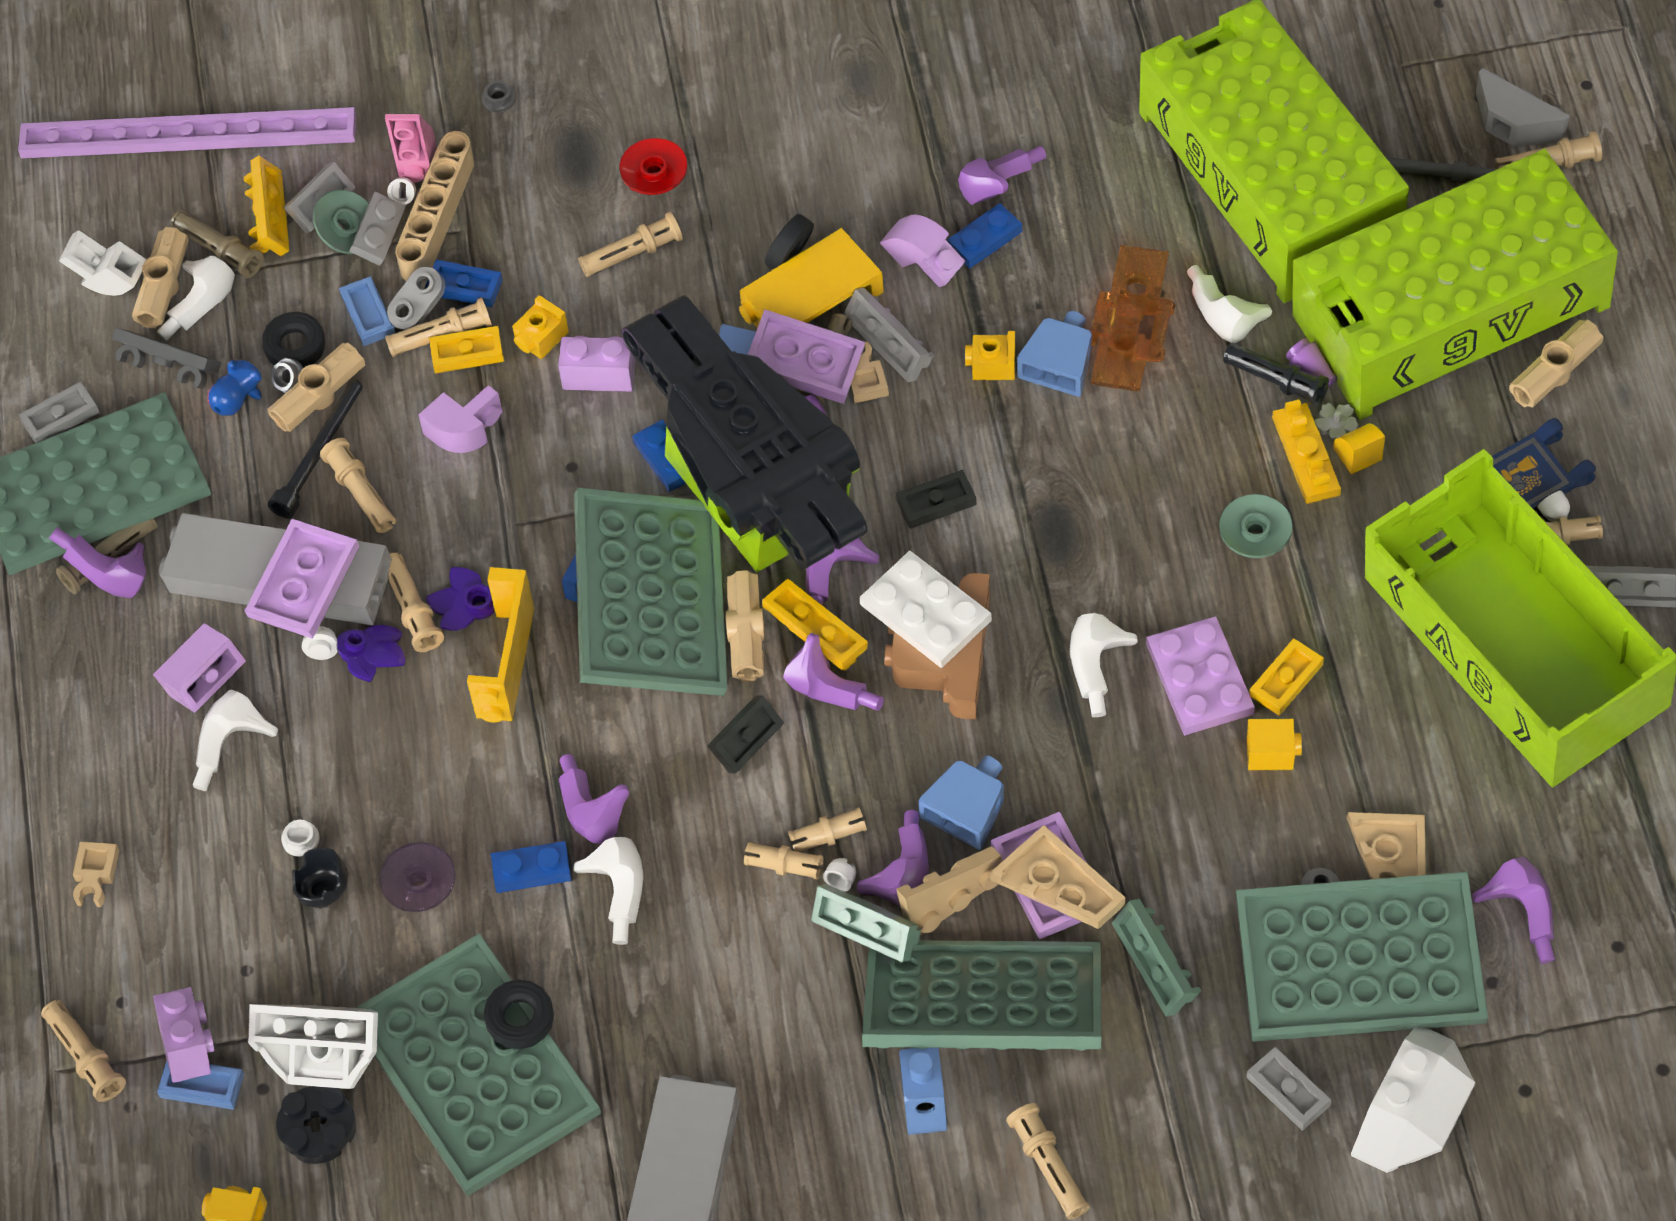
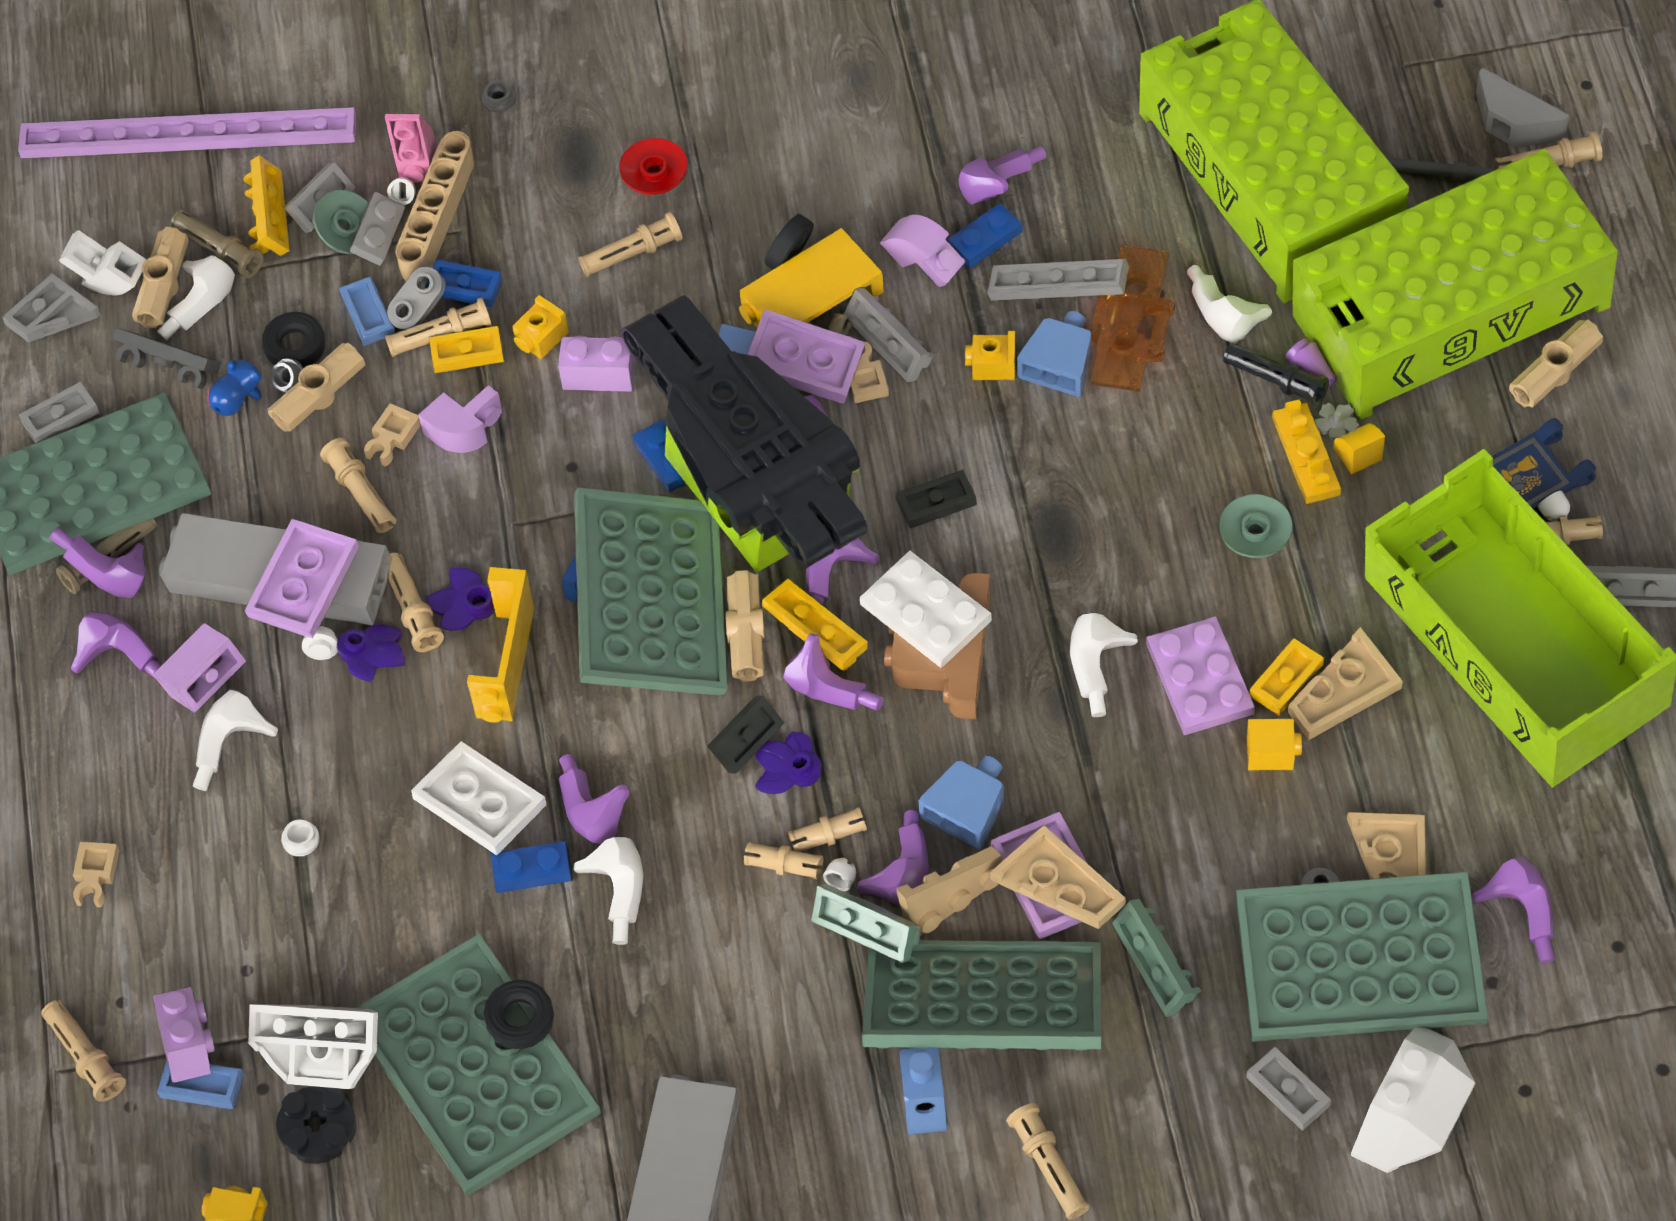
black piece [268,380,363,519] -> none
black hair [292,847,349,909] -> none
clear purple dish [380,842,456,912] -> none
none -> light grey wing [2,273,100,343]
none -> medium lavender animal [71,611,162,680]
none -> tan plate [364,403,421,466]
none -> white plate [411,741,546,855]
none -> dark purple plate [755,731,822,794]
none -> light grey tile [987,259,1129,301]
none -> tan wing [1288,627,1403,740]

